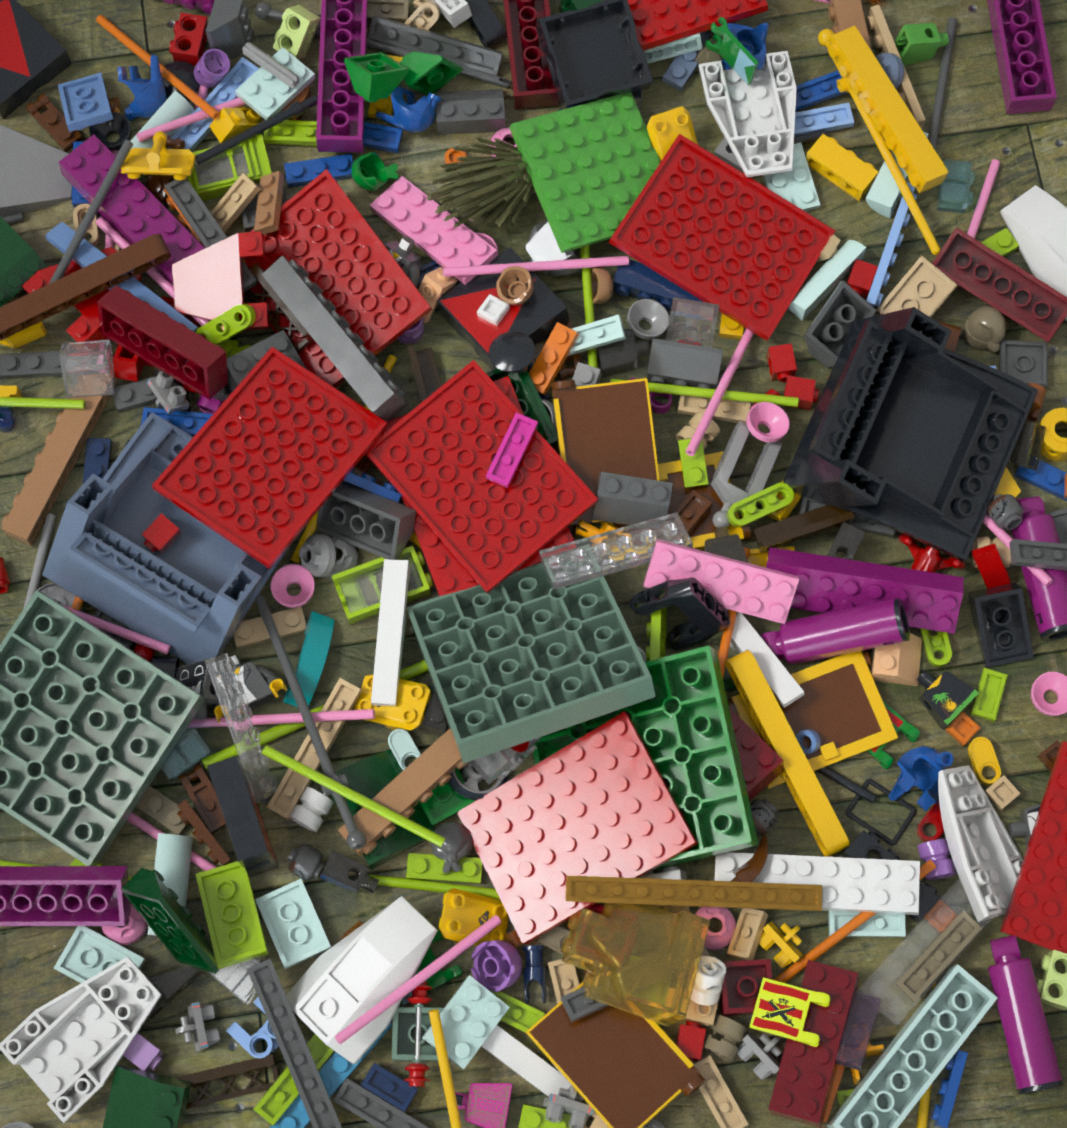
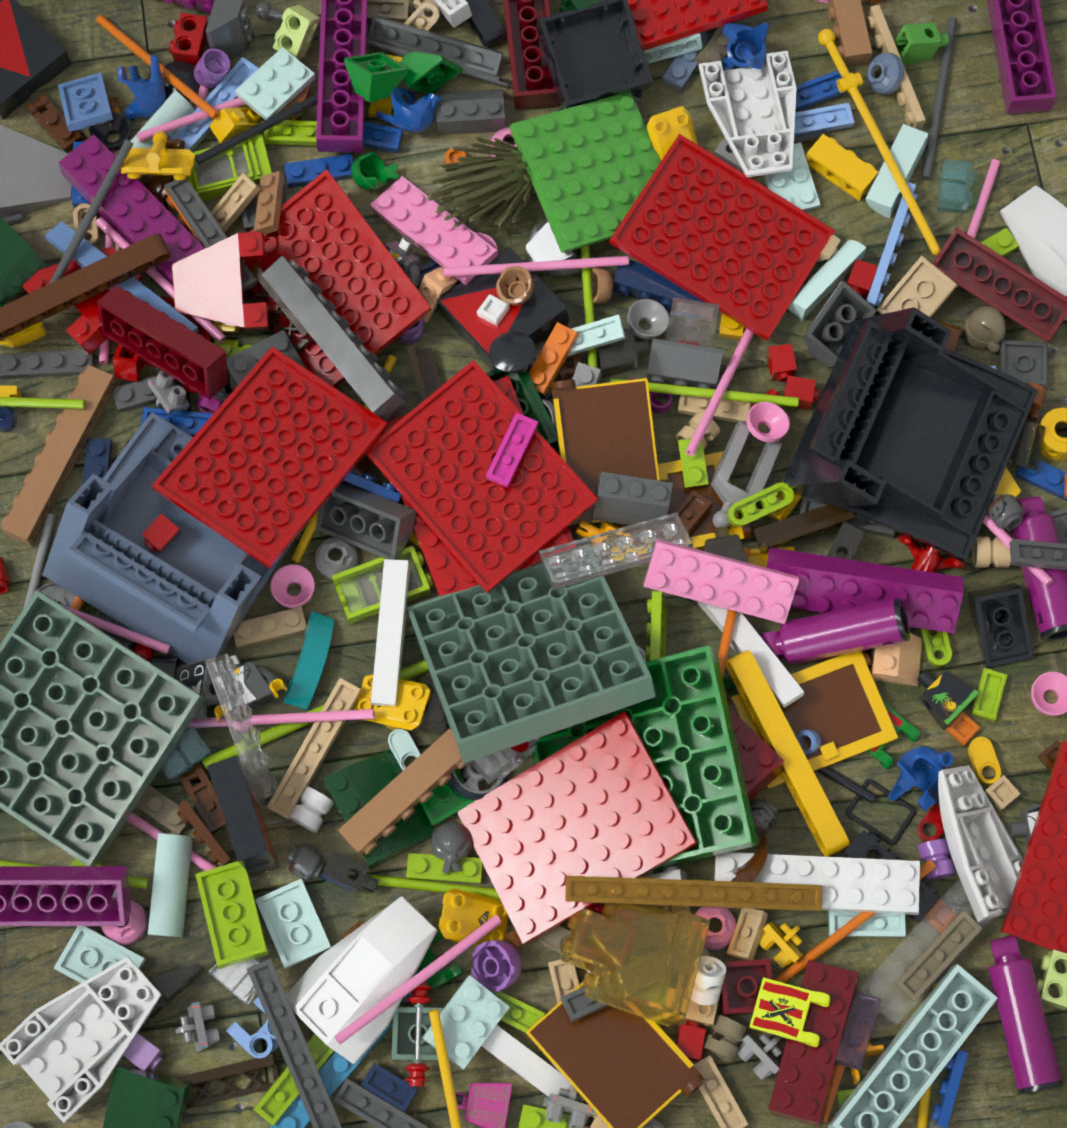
clear slope [59,340,114,398] -> none
dark green slope [121,868,219,974] -> none
lime plate [195,304,256,345] -> none
light grey axle [242,42,300,88] -> none
dark grey bar [256,594,367,850] -> none
lime piece [262,745,446,847] -> none
light grey piece [299,534,336,577] -> none
dark blue piece [522,945,547,1004] -> none
black connector [629,577,730,651] -> none
green flag [706,17,759,85] -> none
yellow brick [827,26,949,194] -> none
red tile [972,543,1011,588] -> none

